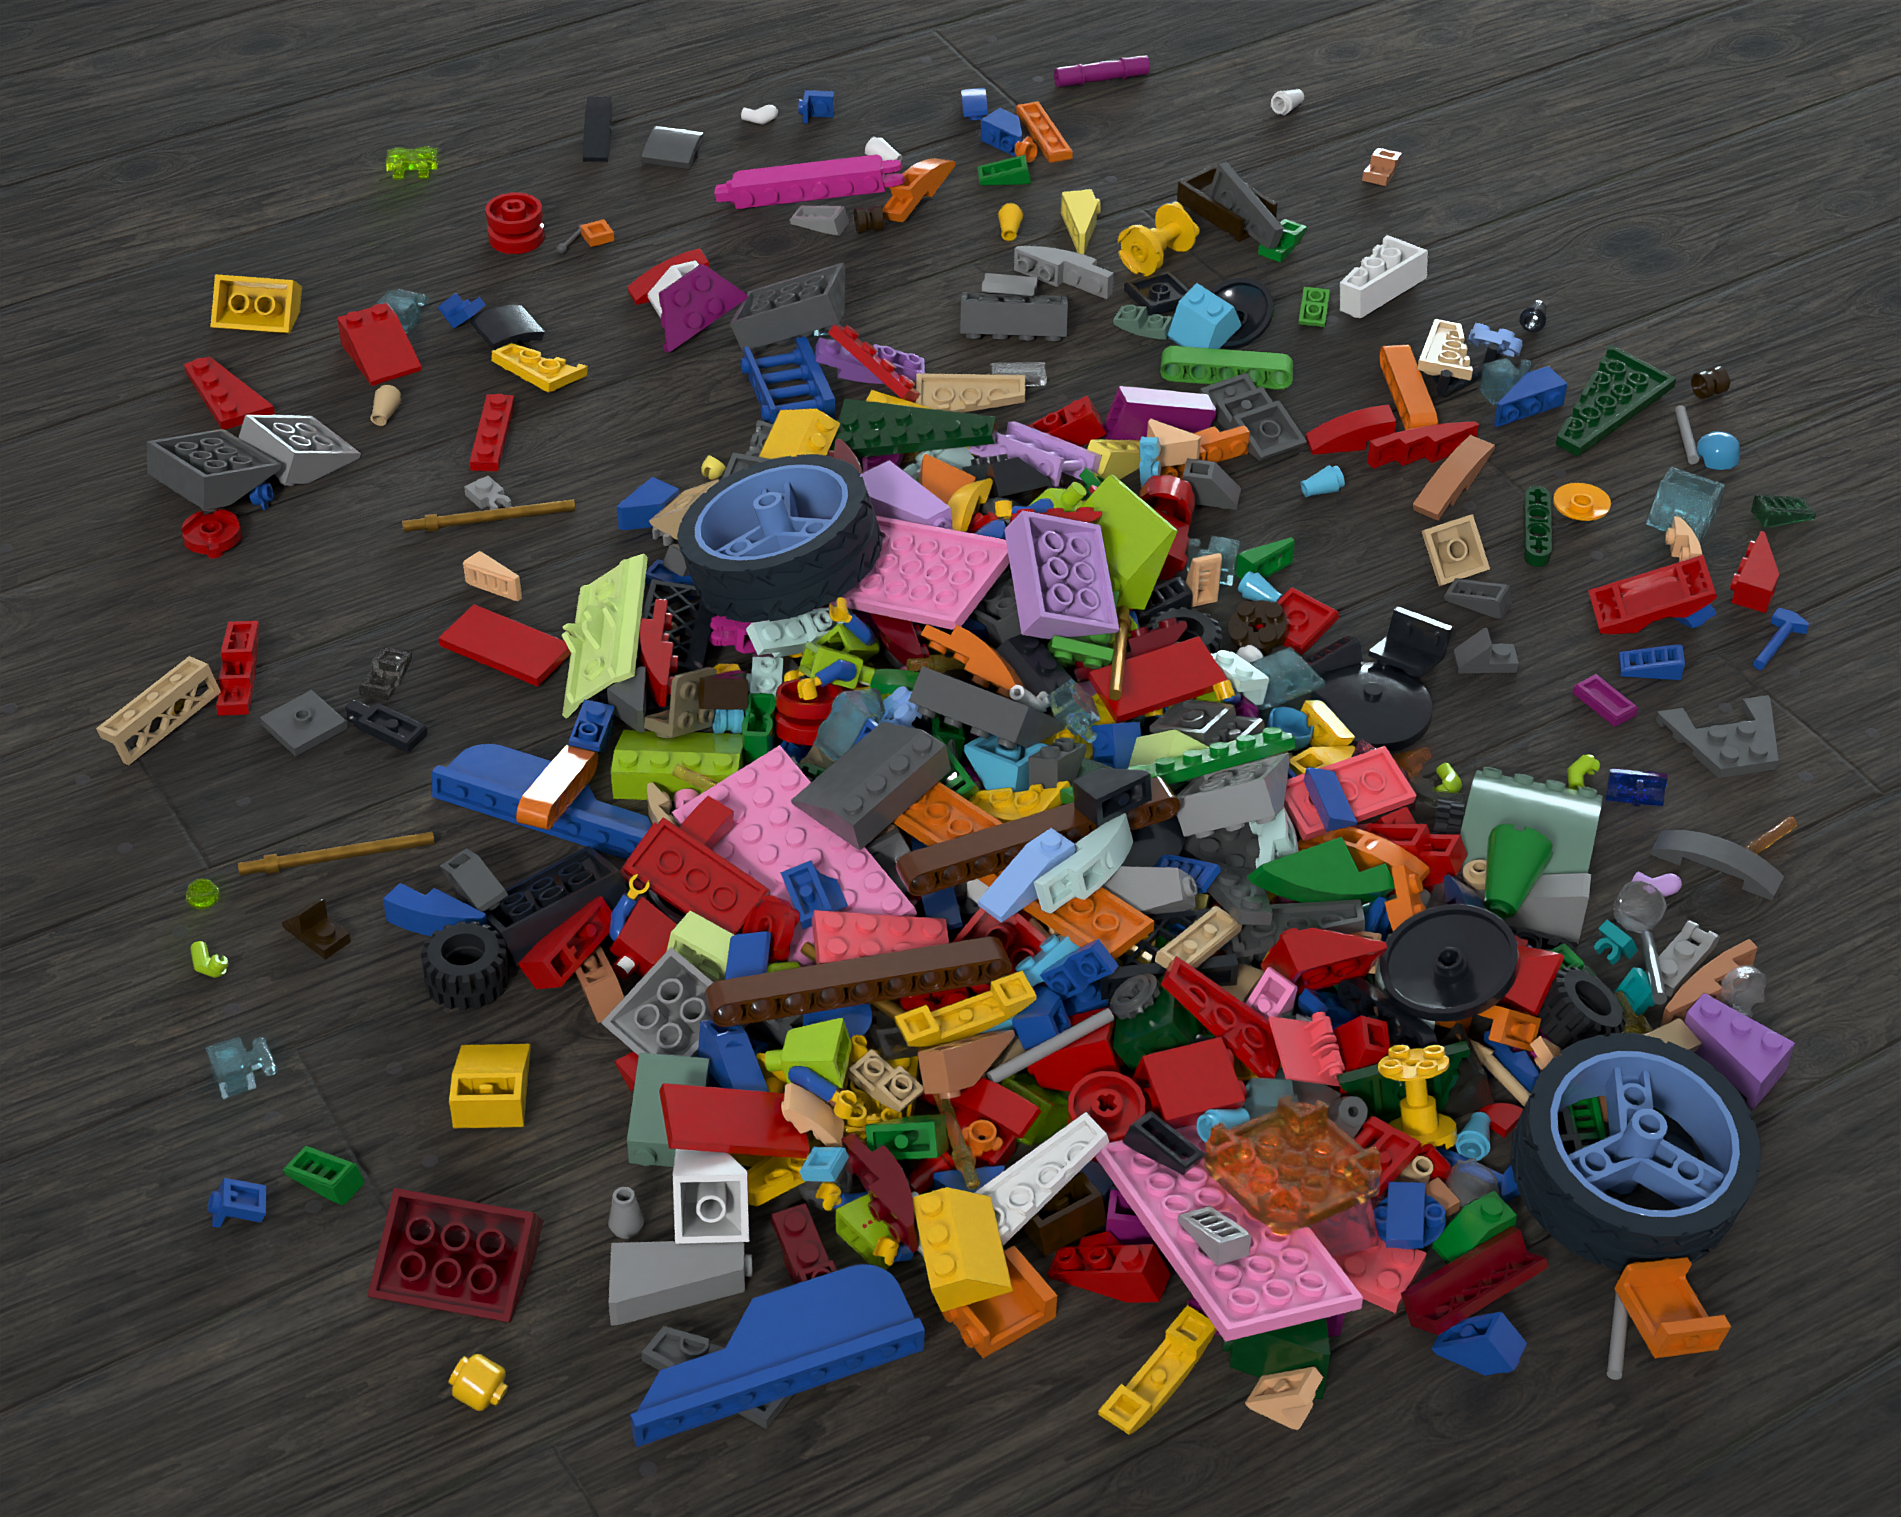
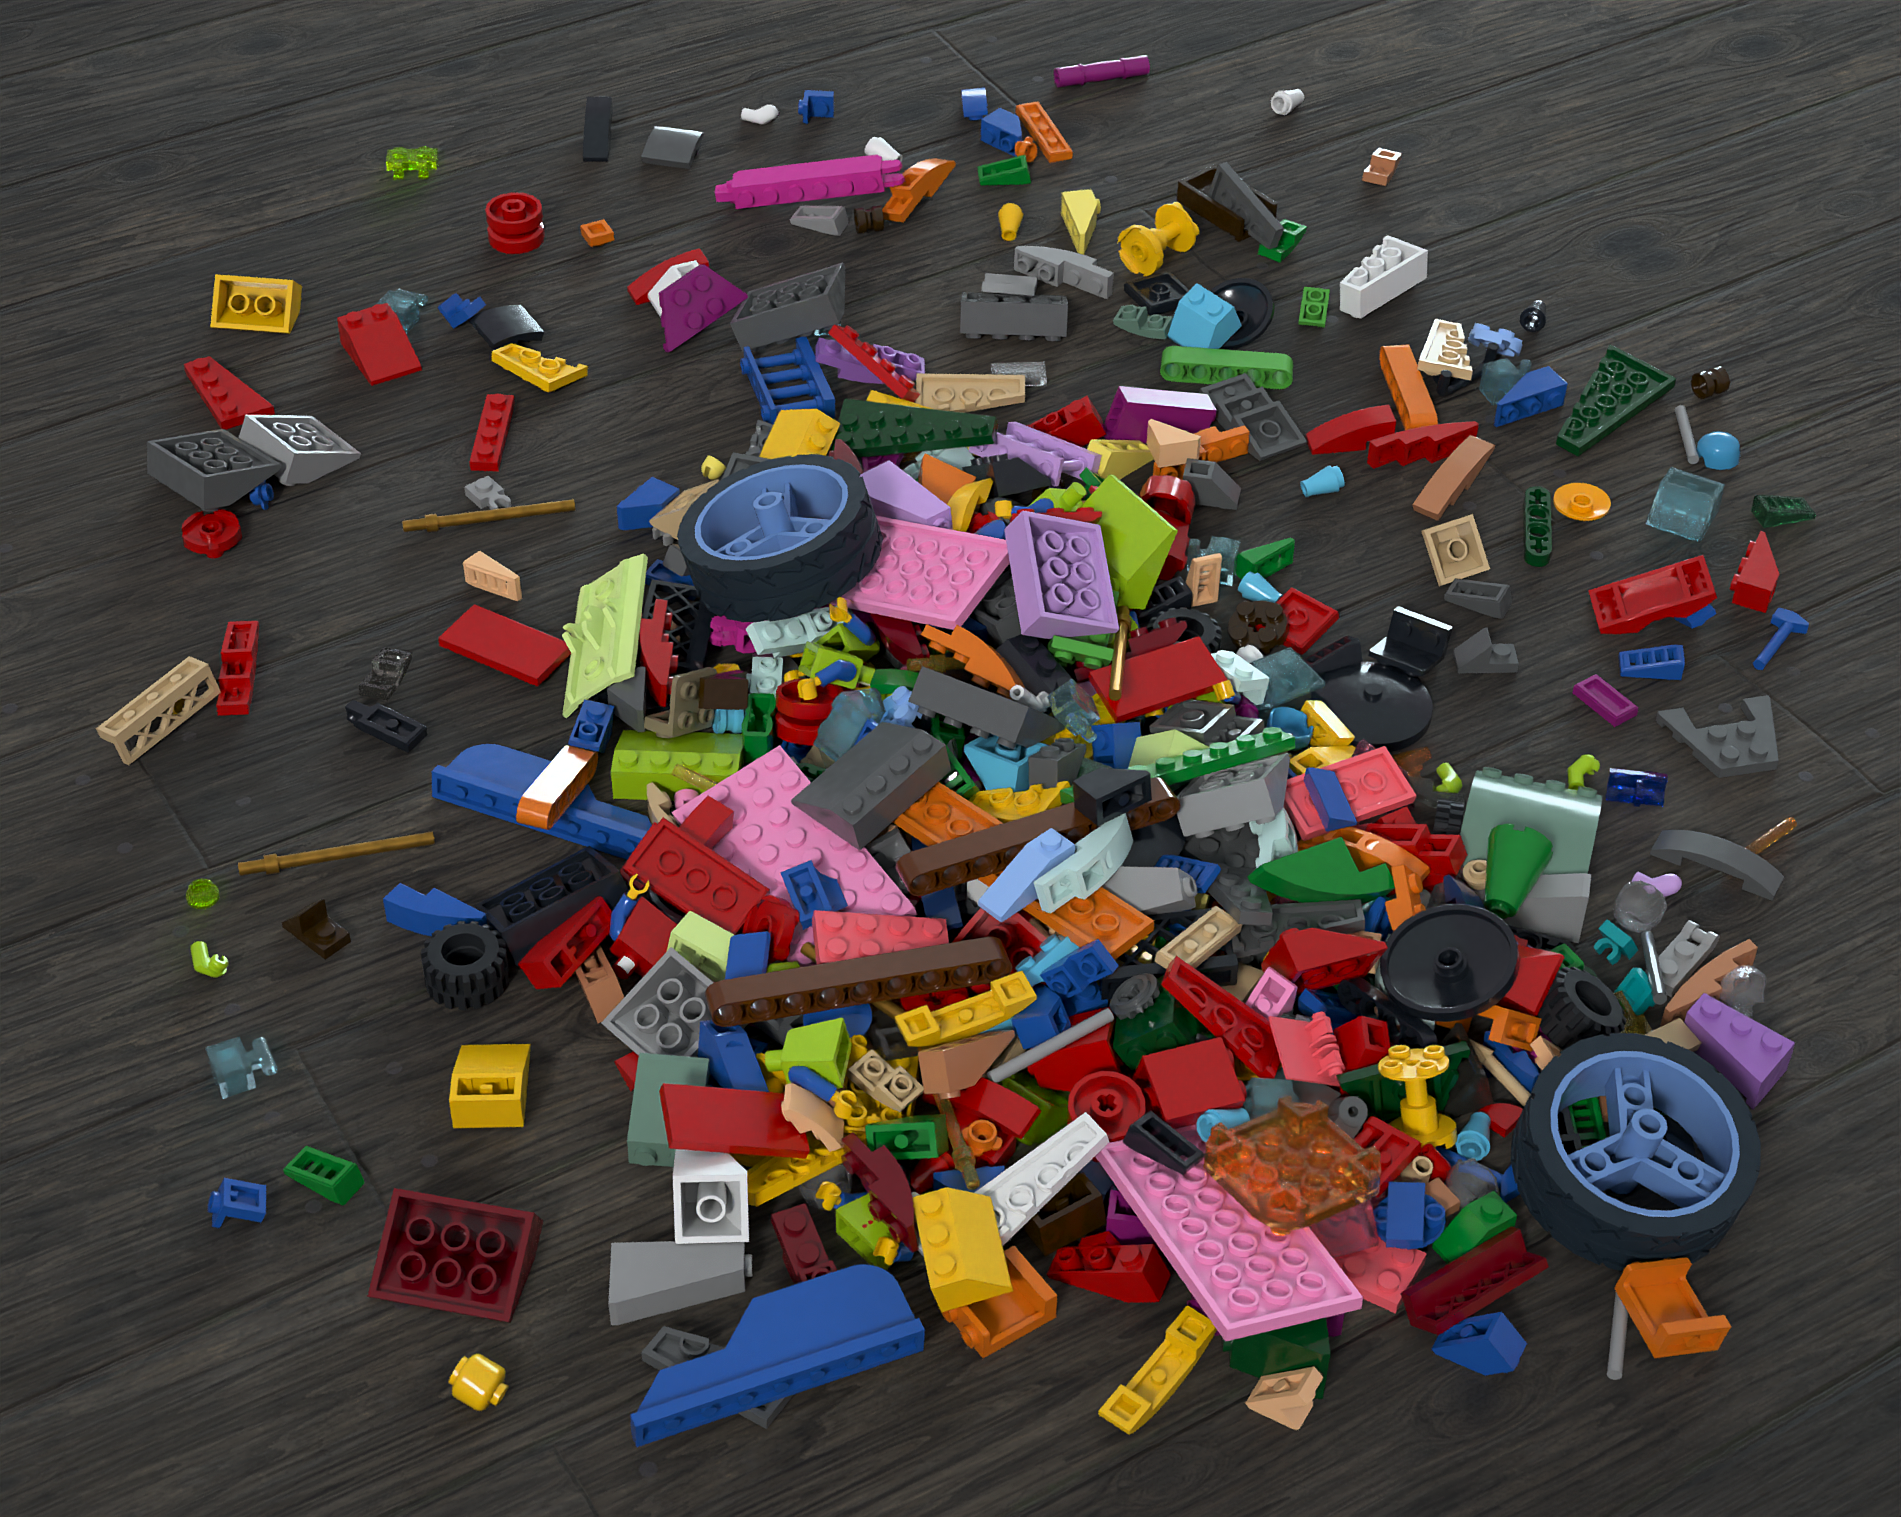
dark grey plate [260,690,348,757] -> none
tan cone [370,385,401,426] -> none
dark grey slope [440,848,508,912] -> none
dark grey hinge [557,224,584,254] -> none
light grey cone [608,1187,644,1239] -> none
medium azure tile [799,1147,849,1182] -> none
medium azure hinge [1139,437,1161,488] -> none
light grey slope [1177,1206,1251,1266] -> none
light nougat slope [1665,516,1702,562] -> none

